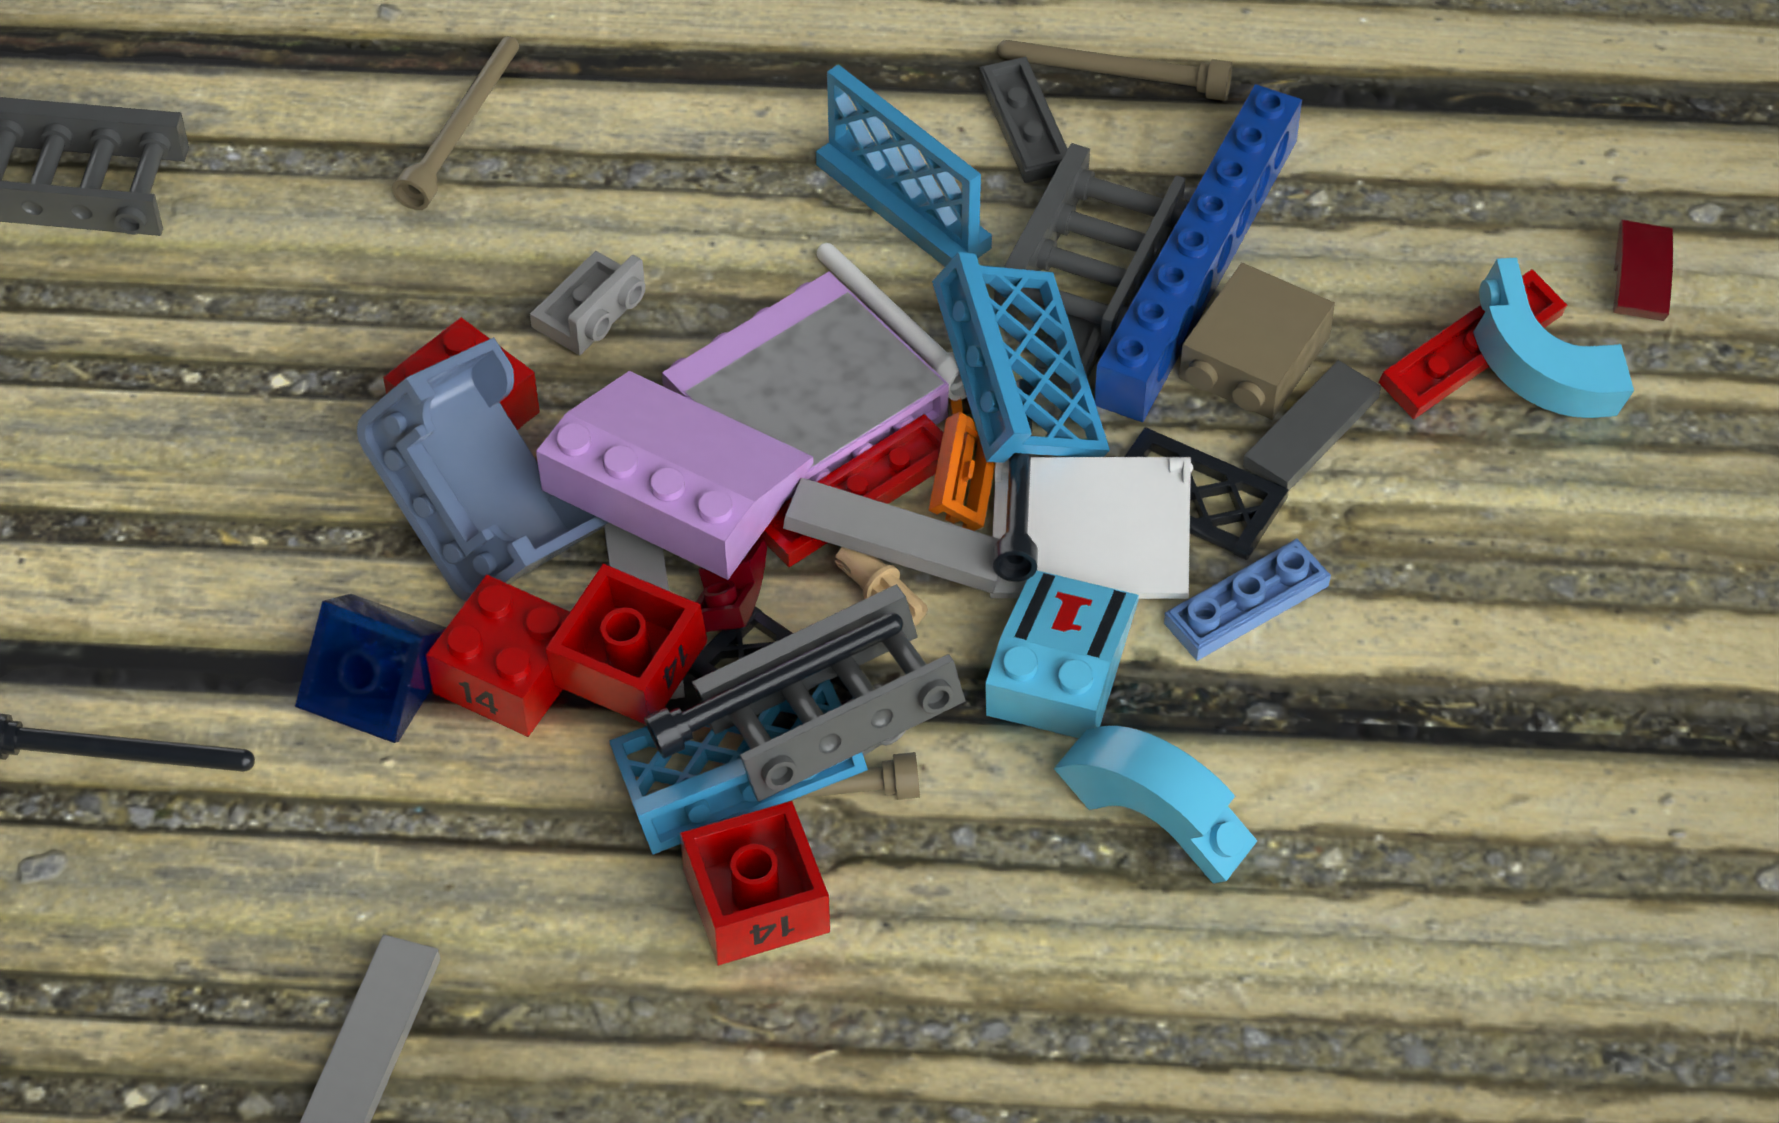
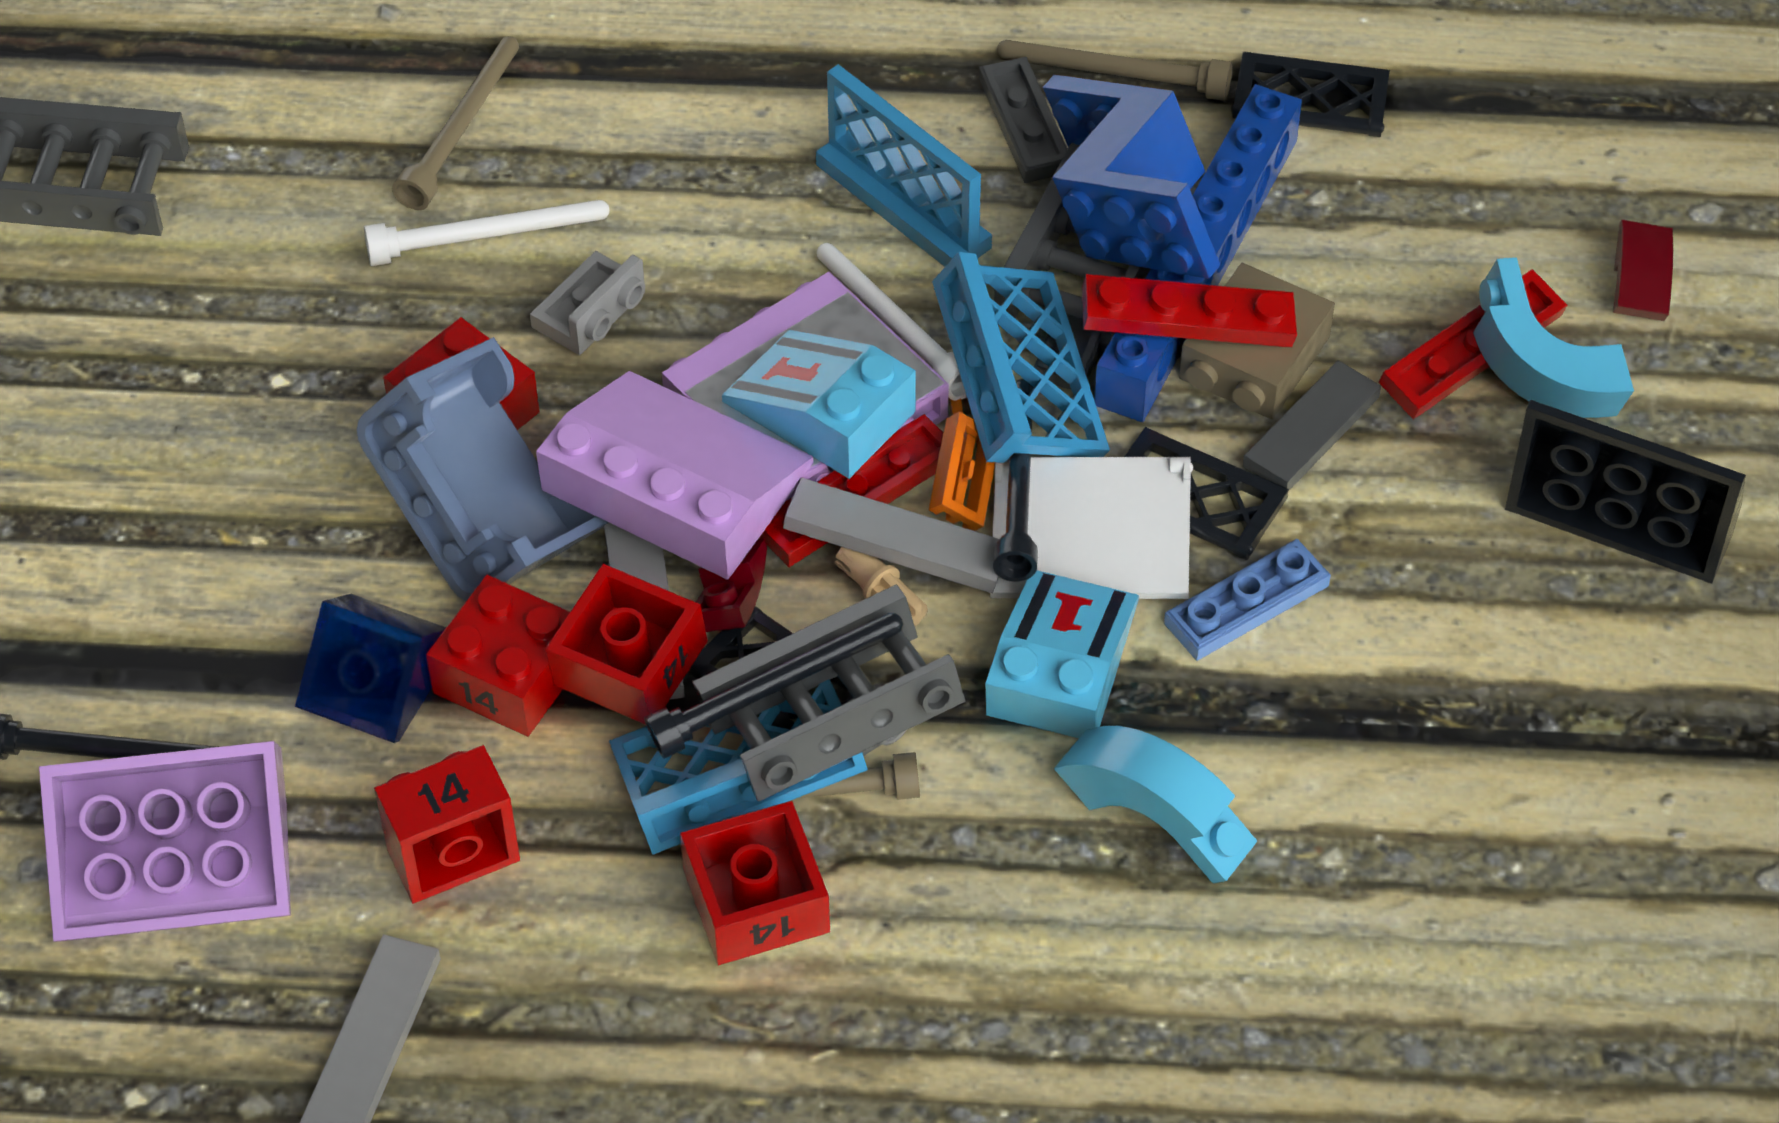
none -> lavender slope [39,741,291,942]
none -> white piece [364,200,610,266]
none -> red brick [374,745,520,904]
none -> medium azure slope [722,330,916,479]
none -> blue bracket [1043,75,1221,279]
none -> red plate [1082,274,1297,348]
none -> black window [1231,52,1390,137]
none -> black slope [1505,400,1746,584]

